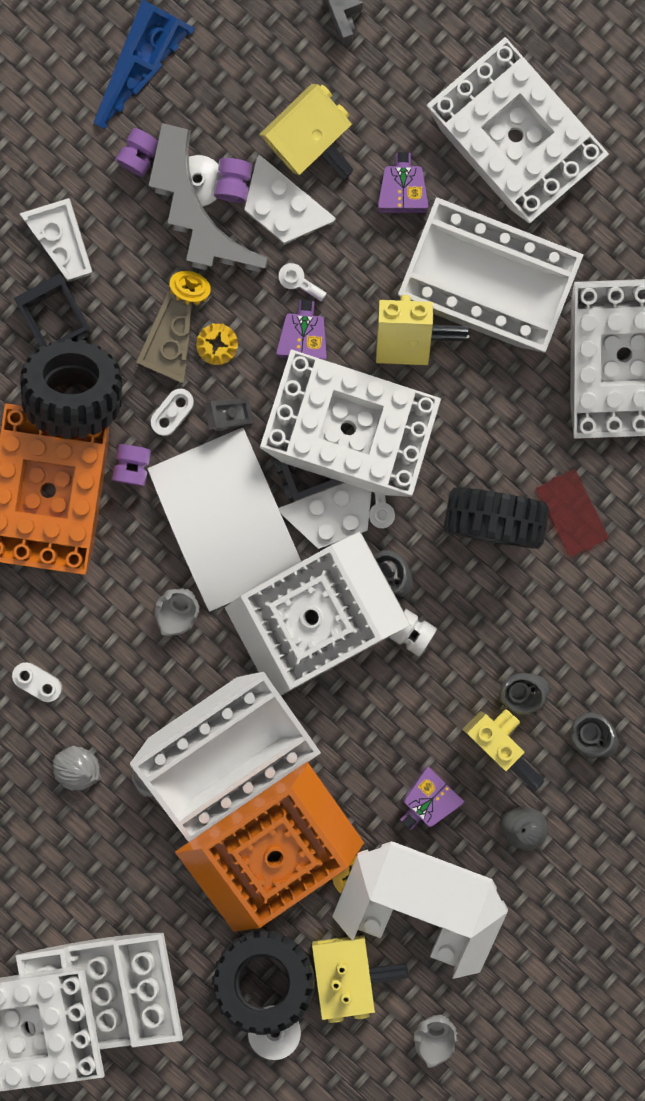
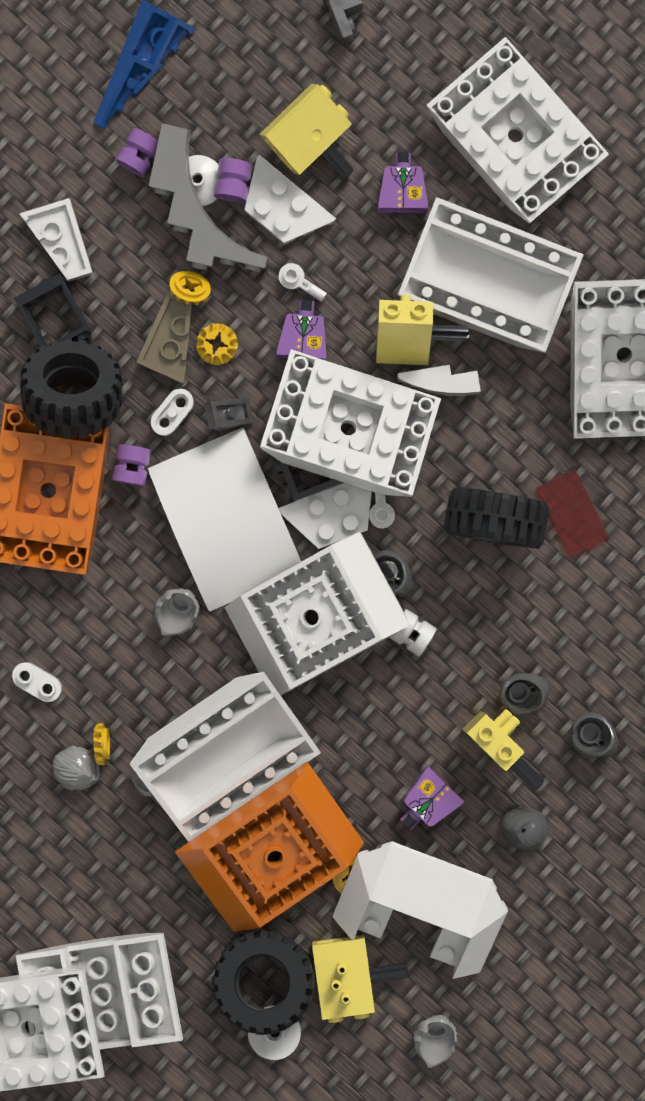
none -> yellow gear [93,723,110,765]
none -> white slope [397,365,481,396]

